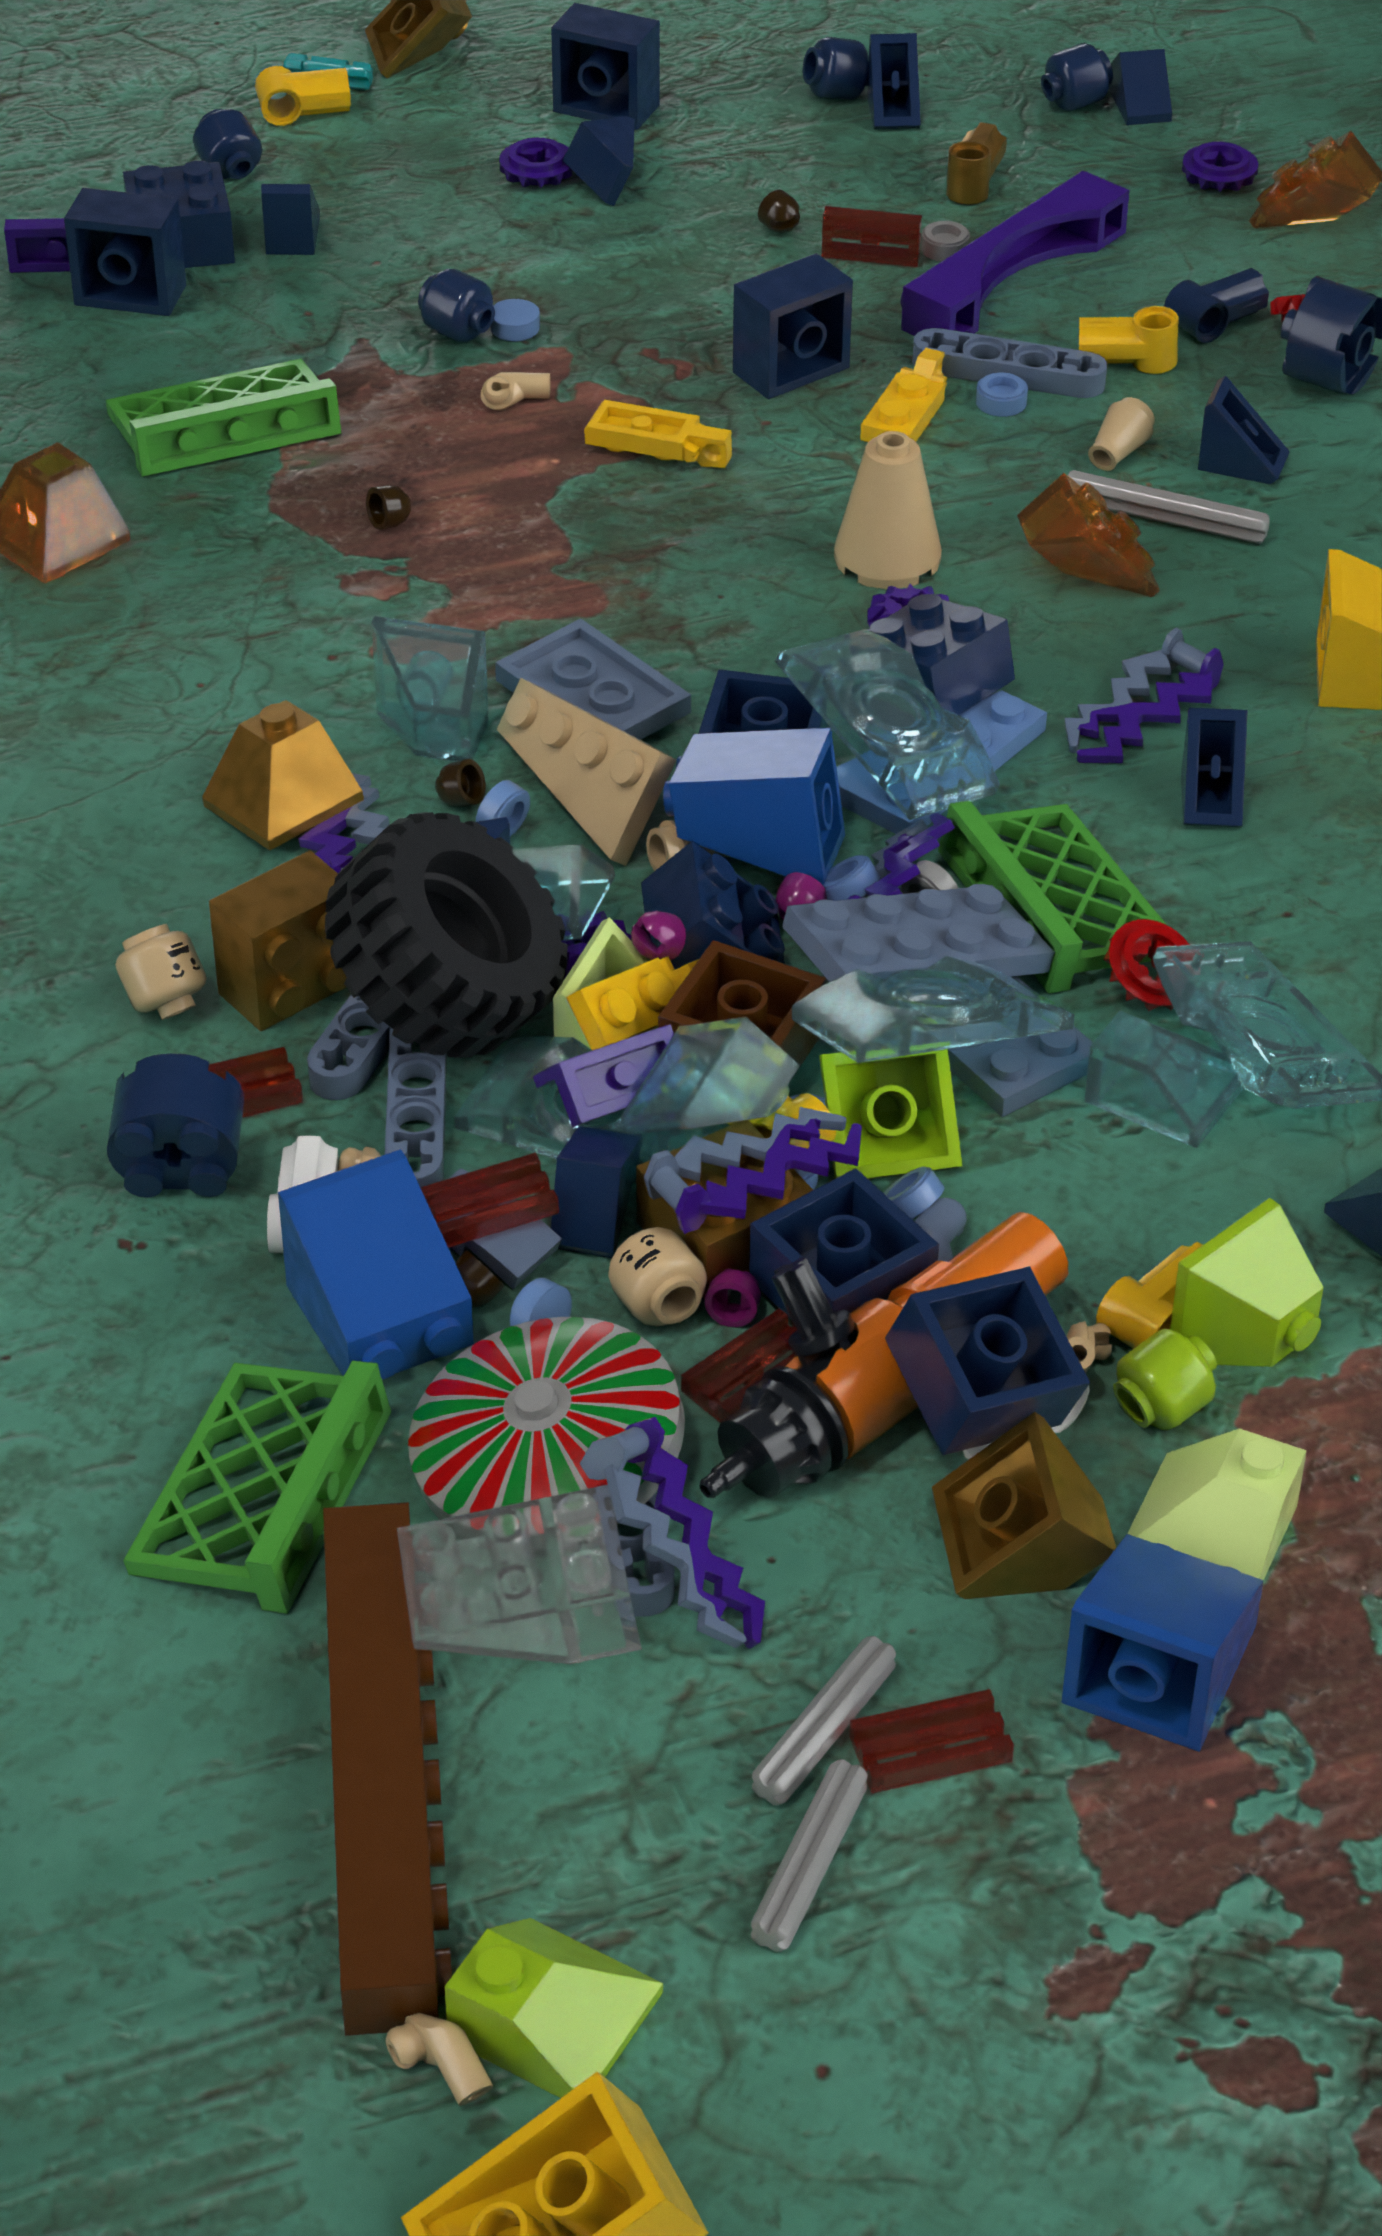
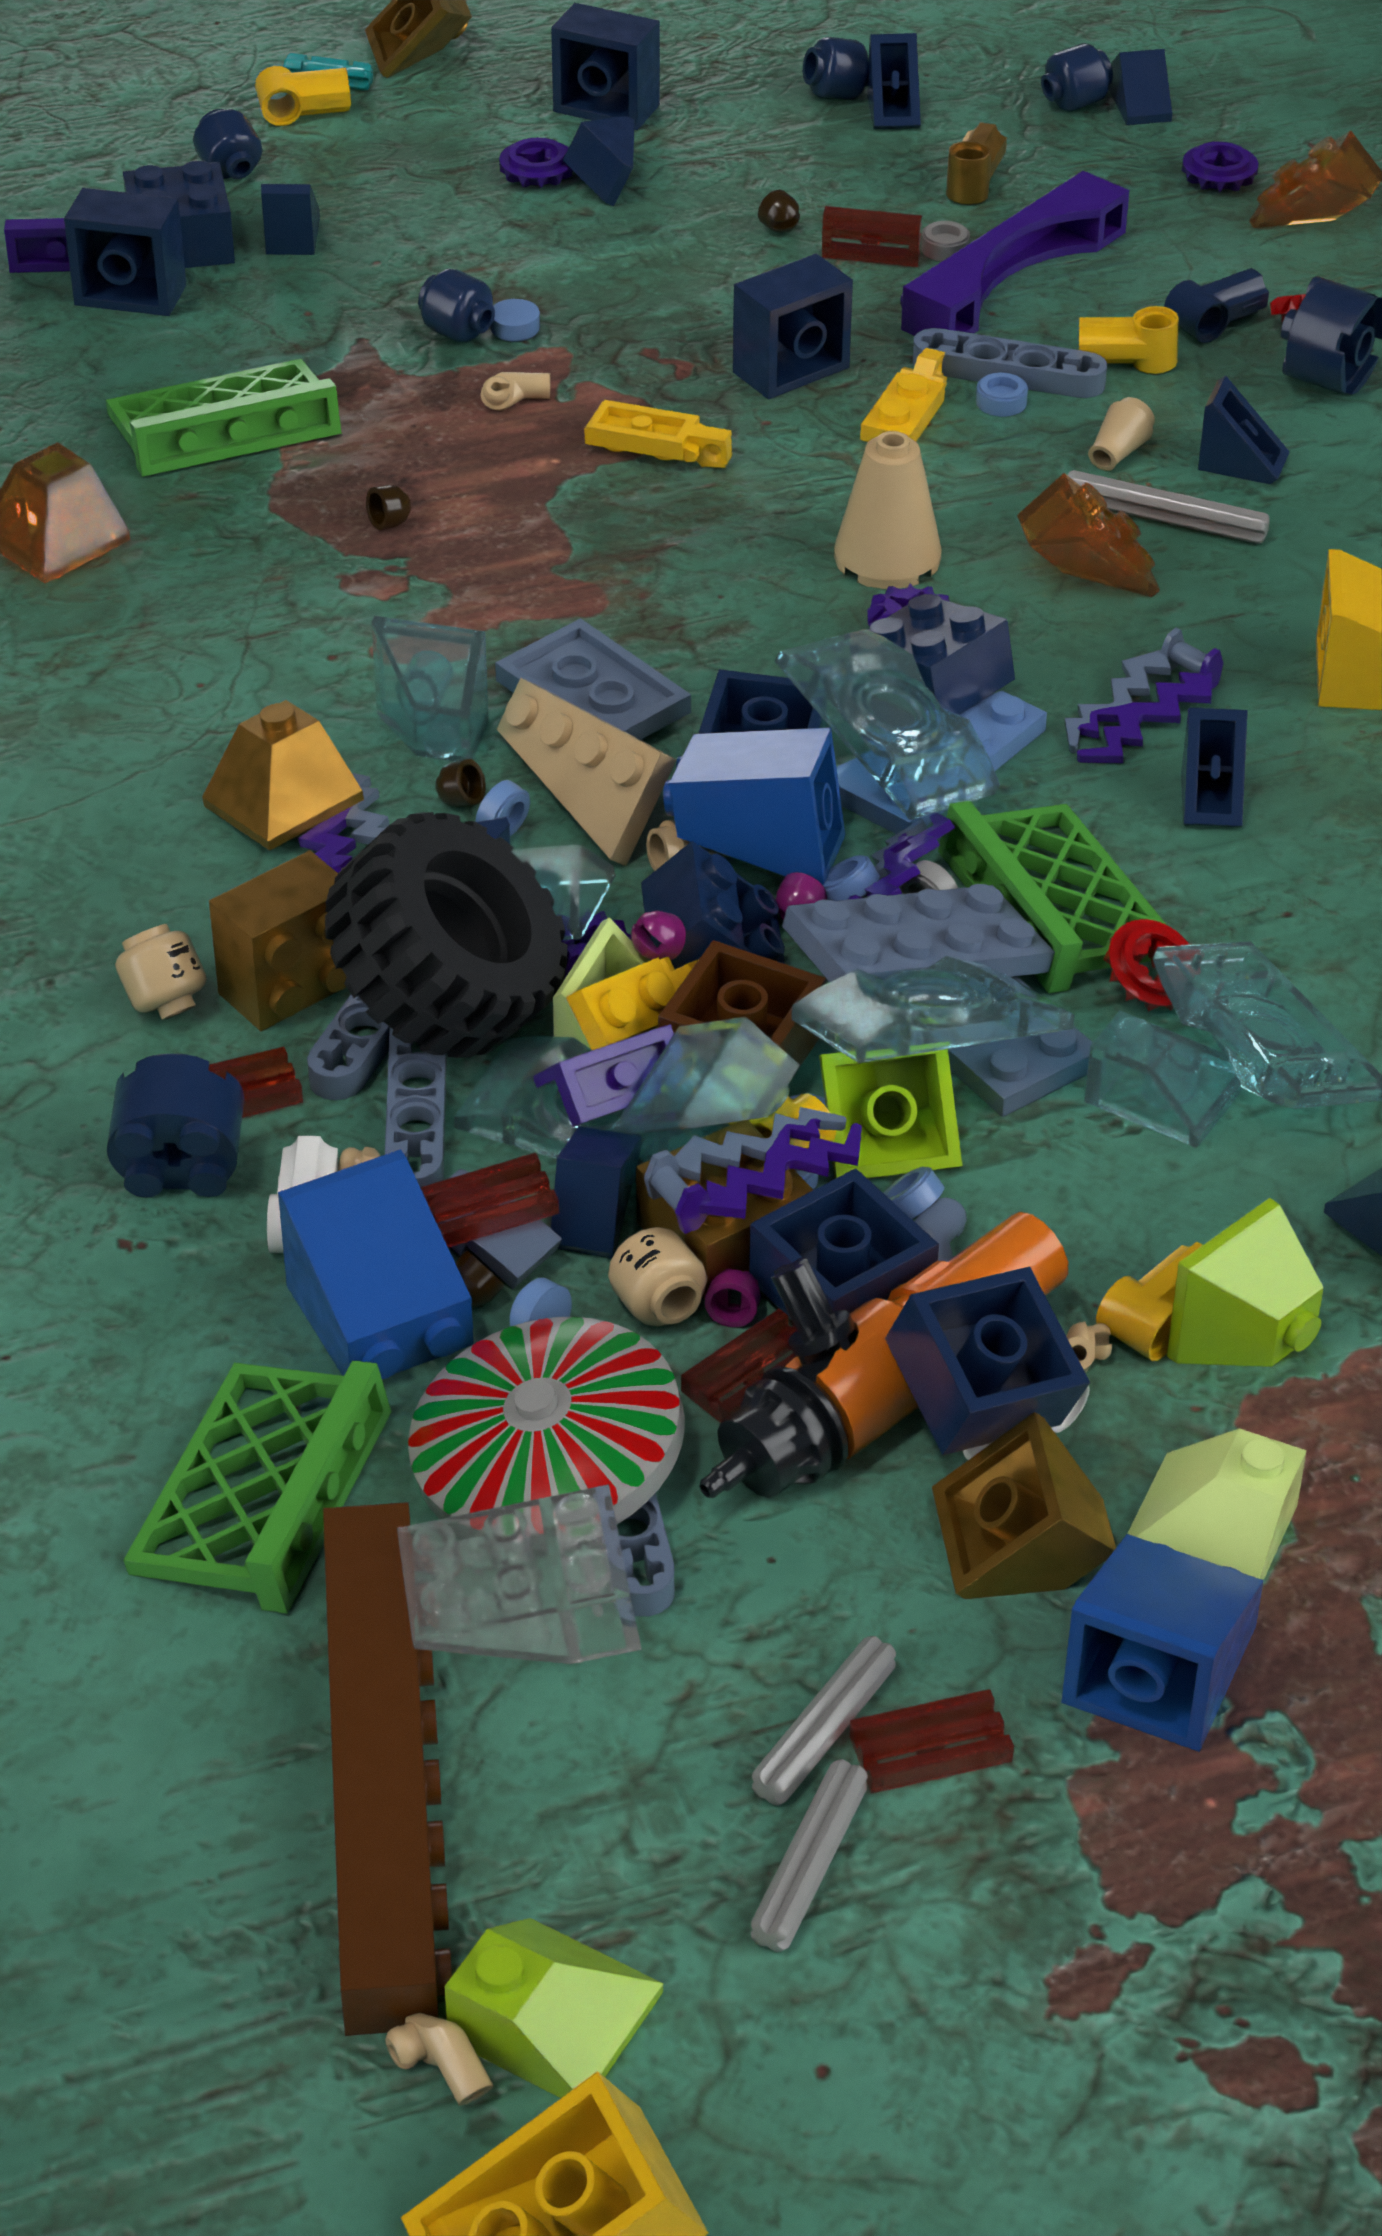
piece [580,1417,765,1649] -> none
lime head [1113,1329,1217,1431] -> none

